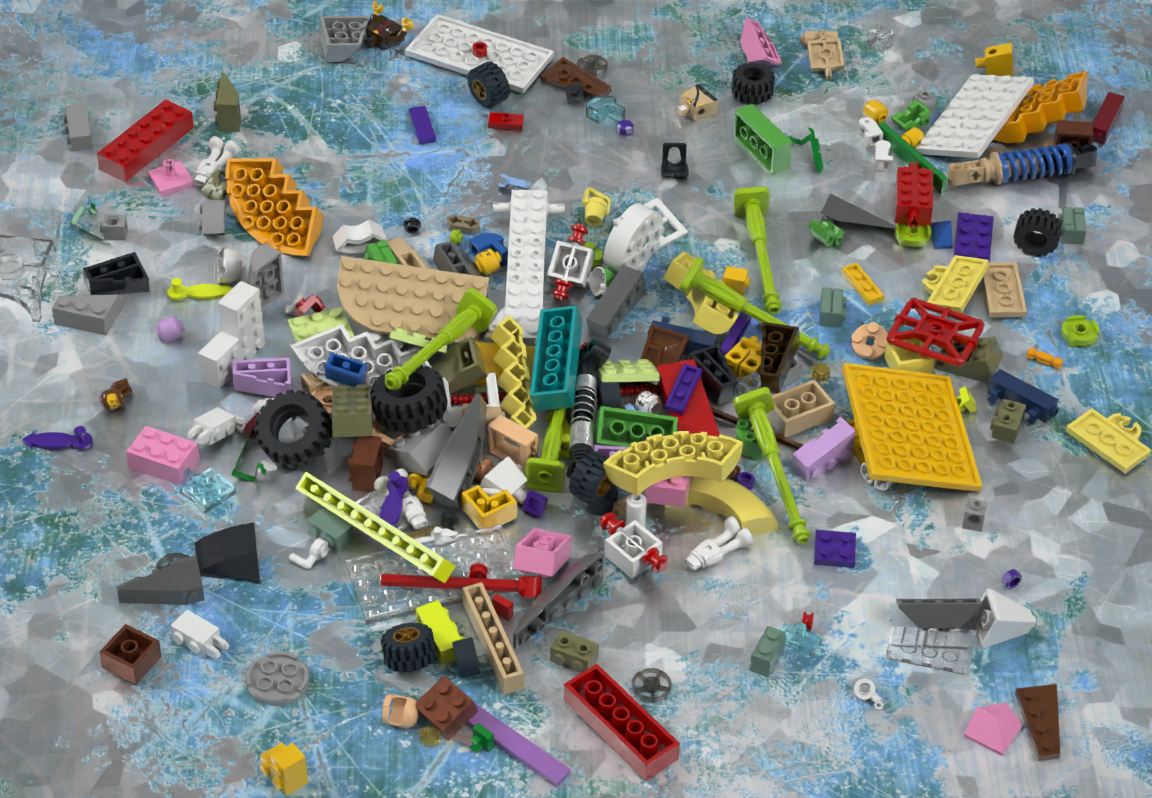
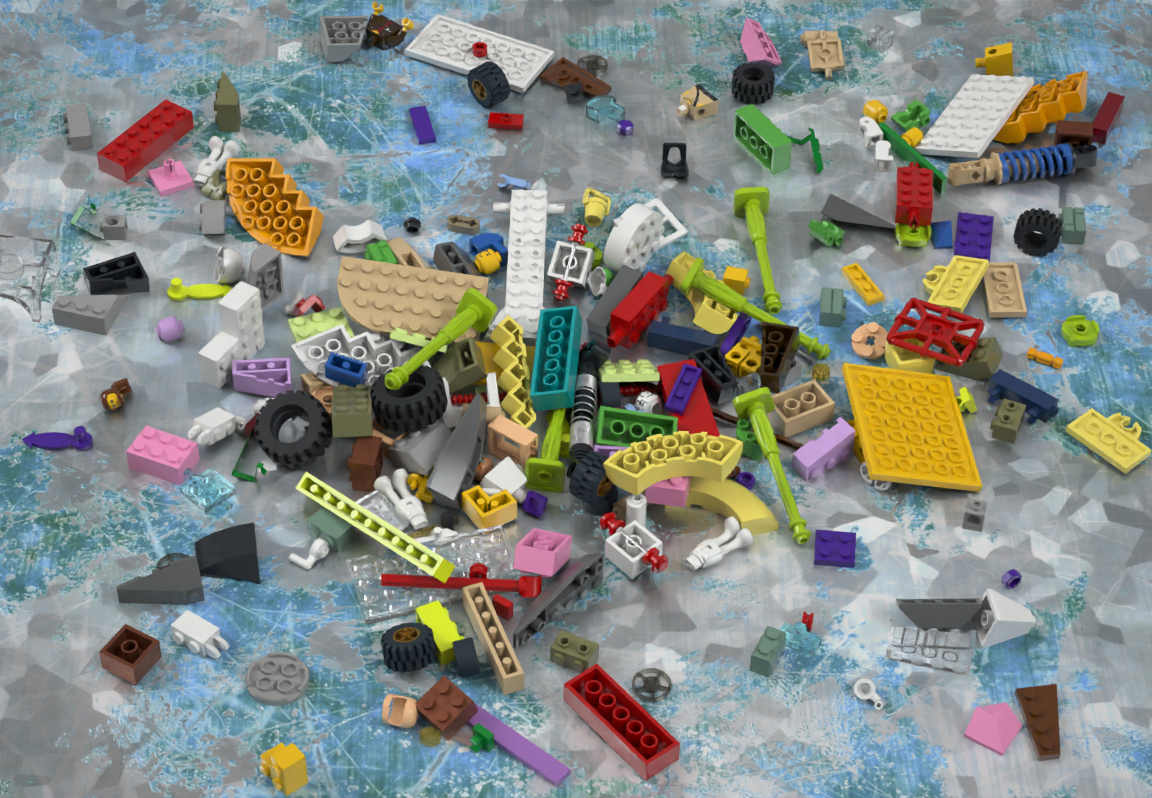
dark purple brick [380,471,409,529] -> none
lime plate [450,229,463,245] -> none
reddish brown plate [641,324,691,366] -> none
light grey brick [912,90,937,117] -> none
none -> red brick [606,271,674,349]

